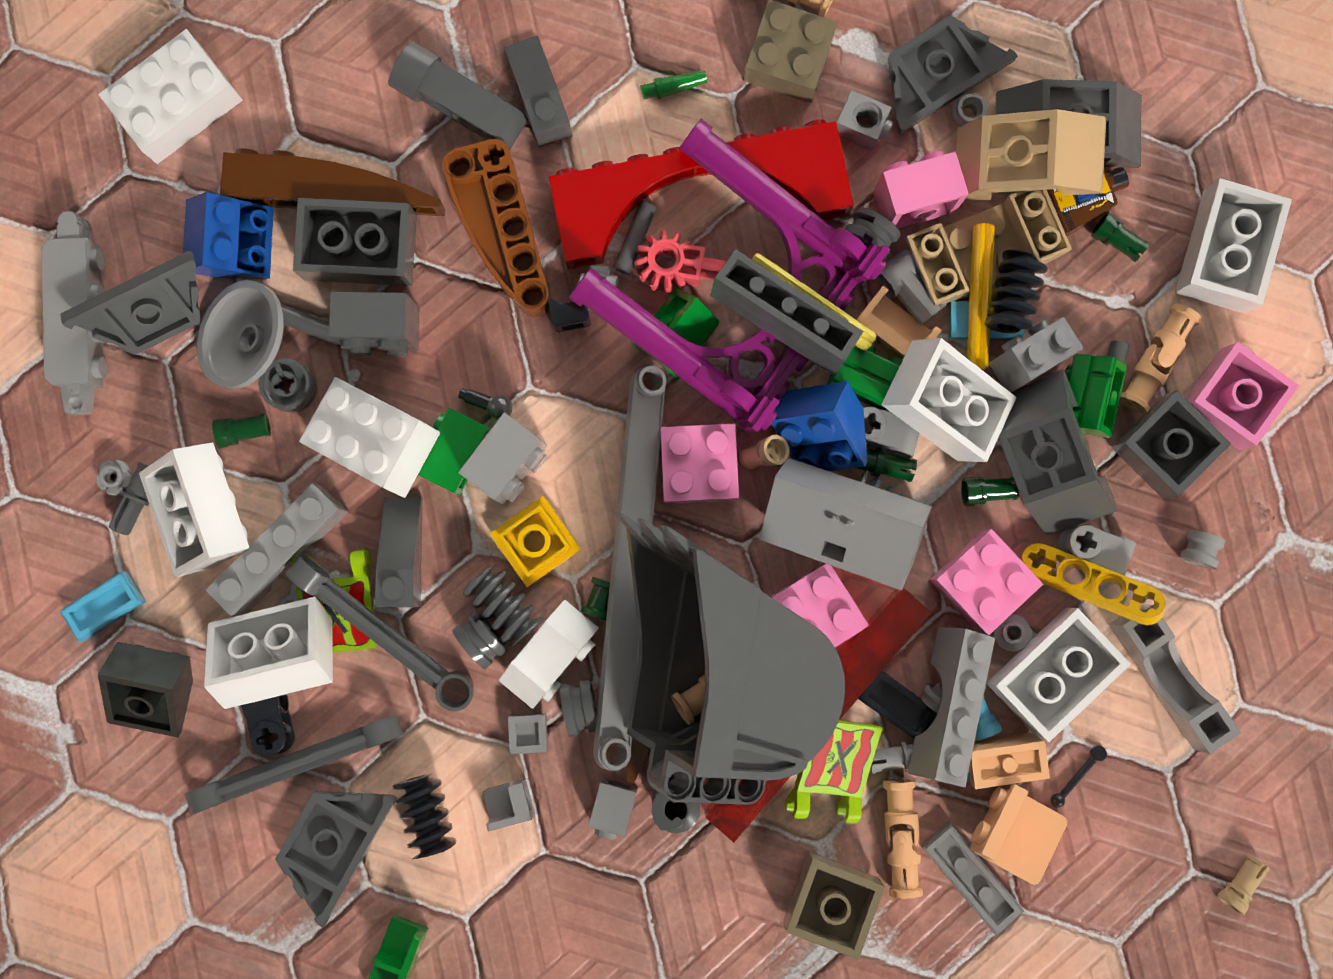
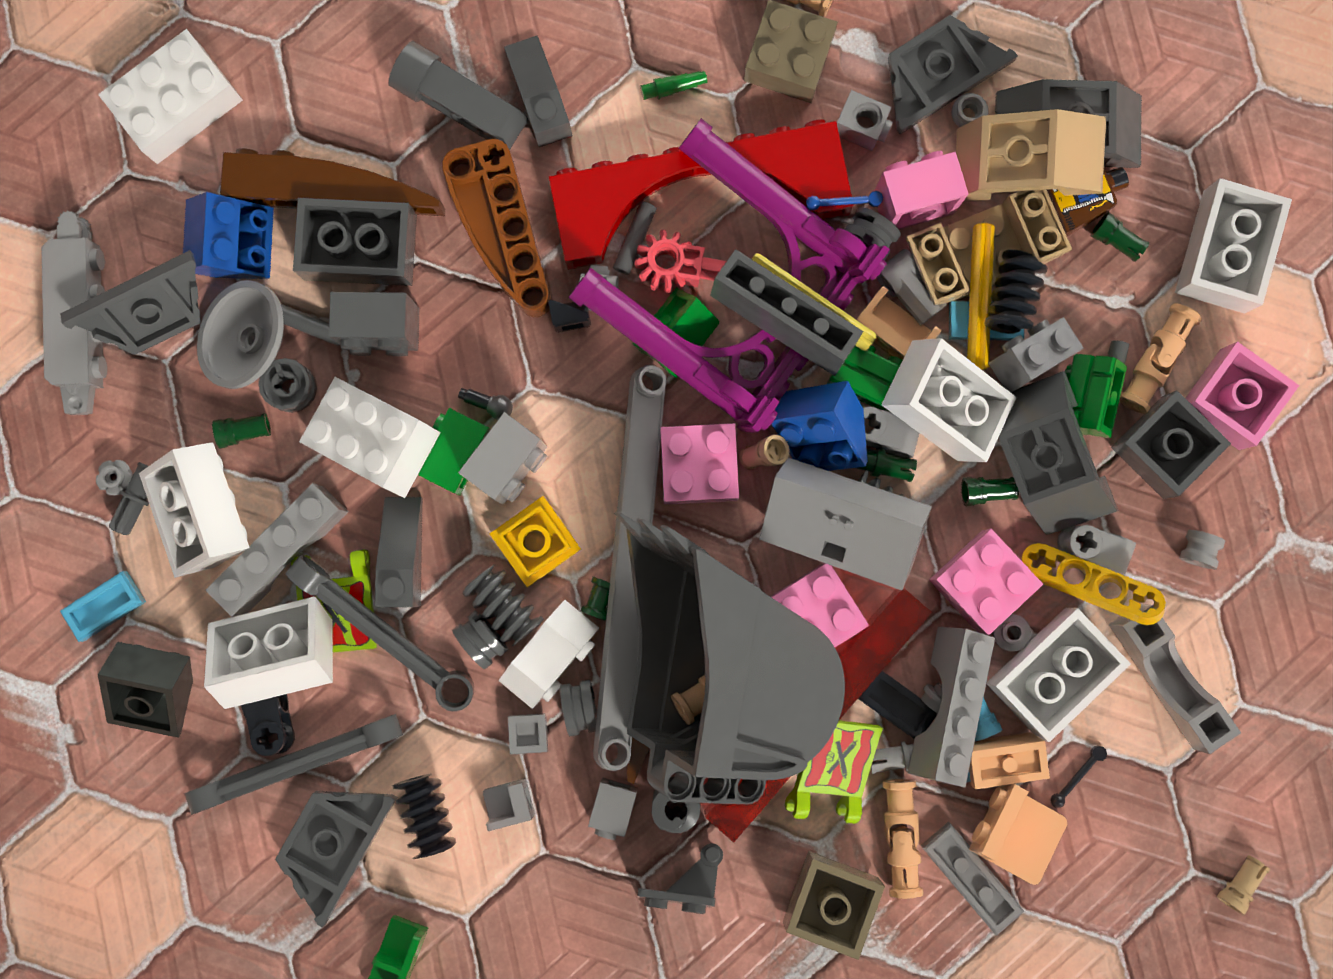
none -> dark grey plate [637,843,723,914]
none -> blue hinge [806,191,883,211]

